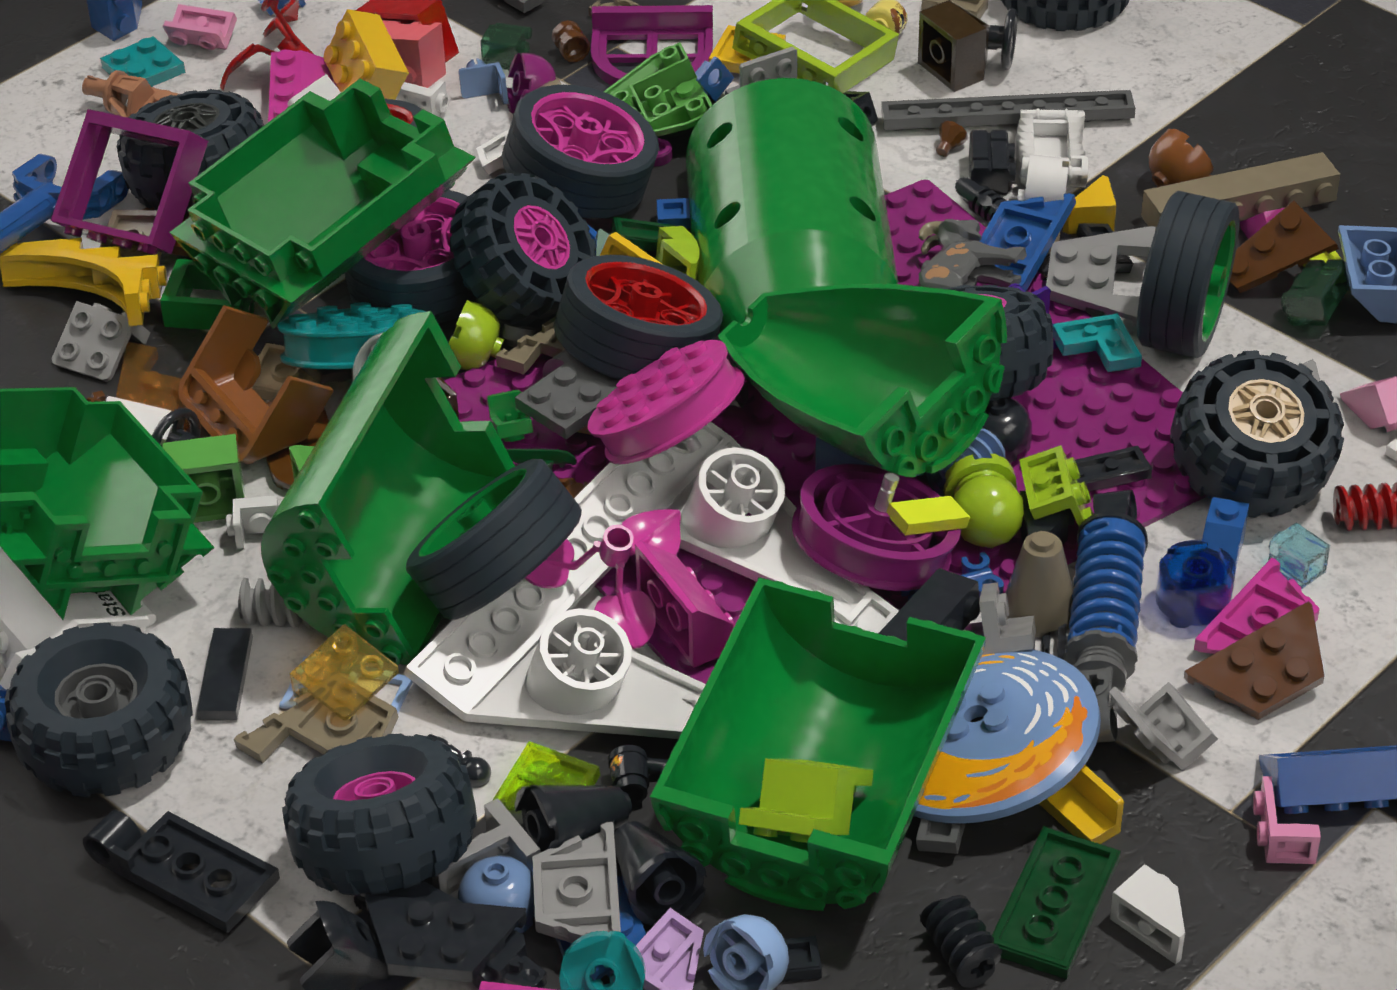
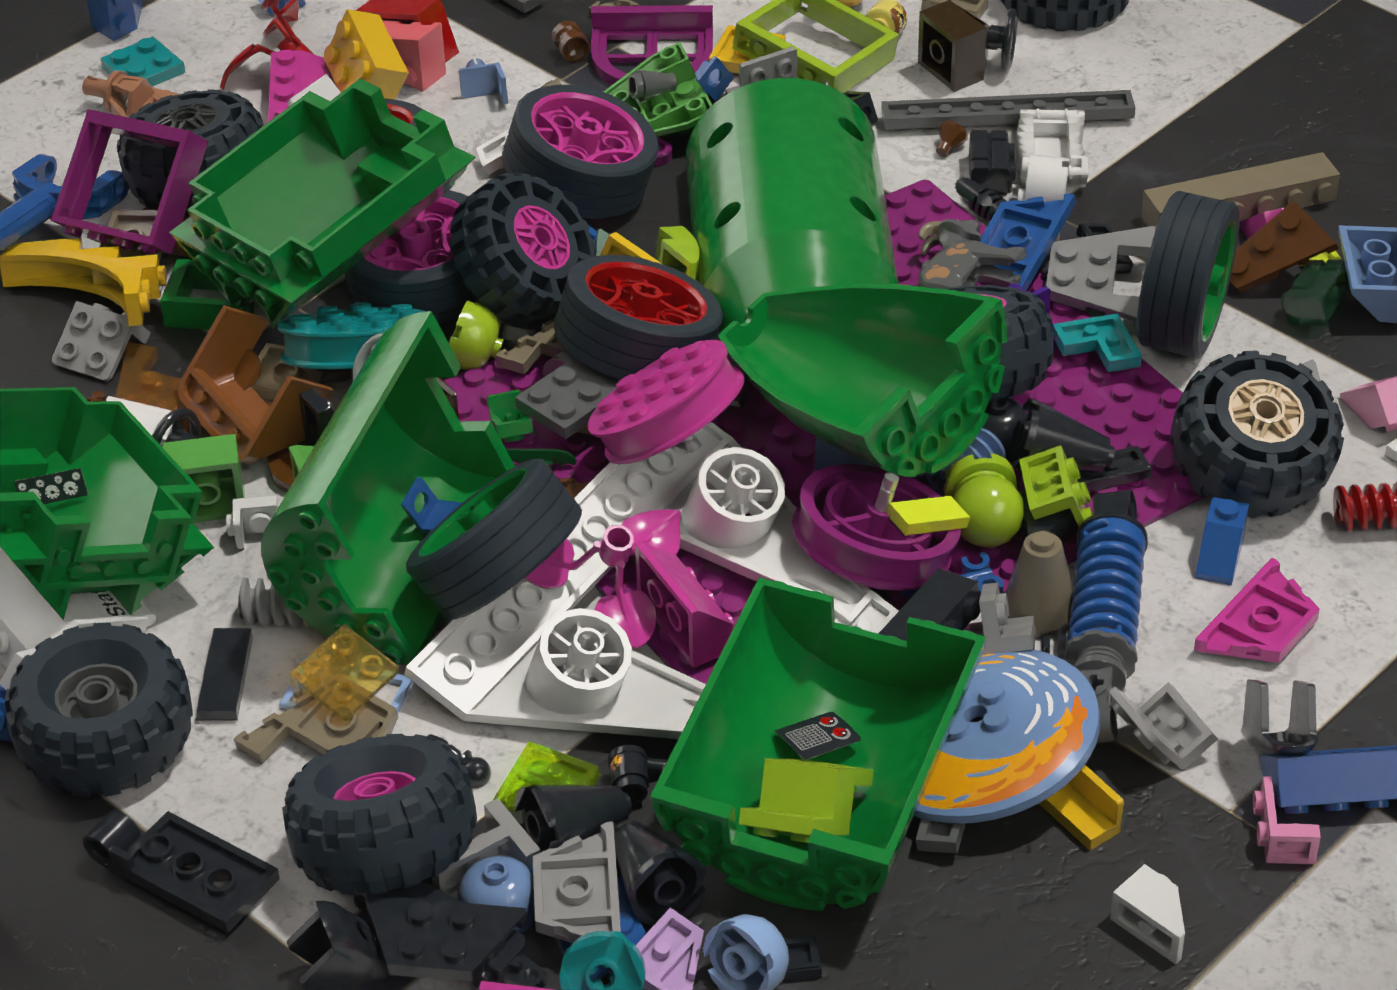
bright pink bracket [163,4,237,50] -> none
white bracket [398,80,449,117] -> none
clear green brick [480,23,532,70] -> none
magenta cylinder [507,53,560,113] -> none
dark green tile [610,217,675,252] -> none
blue plate [656,198,691,229] -> none
black piece [920,895,1002,988] -> none
dark green tile [992,826,1121,979] -> none
yellow slope [1063,175,1116,234] -> none
dark orange cylinder [1148,129,1214,187] -> none
clear blue brick [1155,540,1236,628] -> none
reddish brown wing [1184,601,1325,720] -> none
clear light blue brick [1268,522,1331,589] -> none
none -> black sticker [14,468,88,504]
none -> black plate [299,389,335,446]
none -> blue bracket [401,477,462,534]
none -> dark grey cone [628,70,677,101]
none -> black sticker [774,712,861,760]
none -> black cone [1010,398,1115,473]
none -> black piece [1241,679,1318,756]

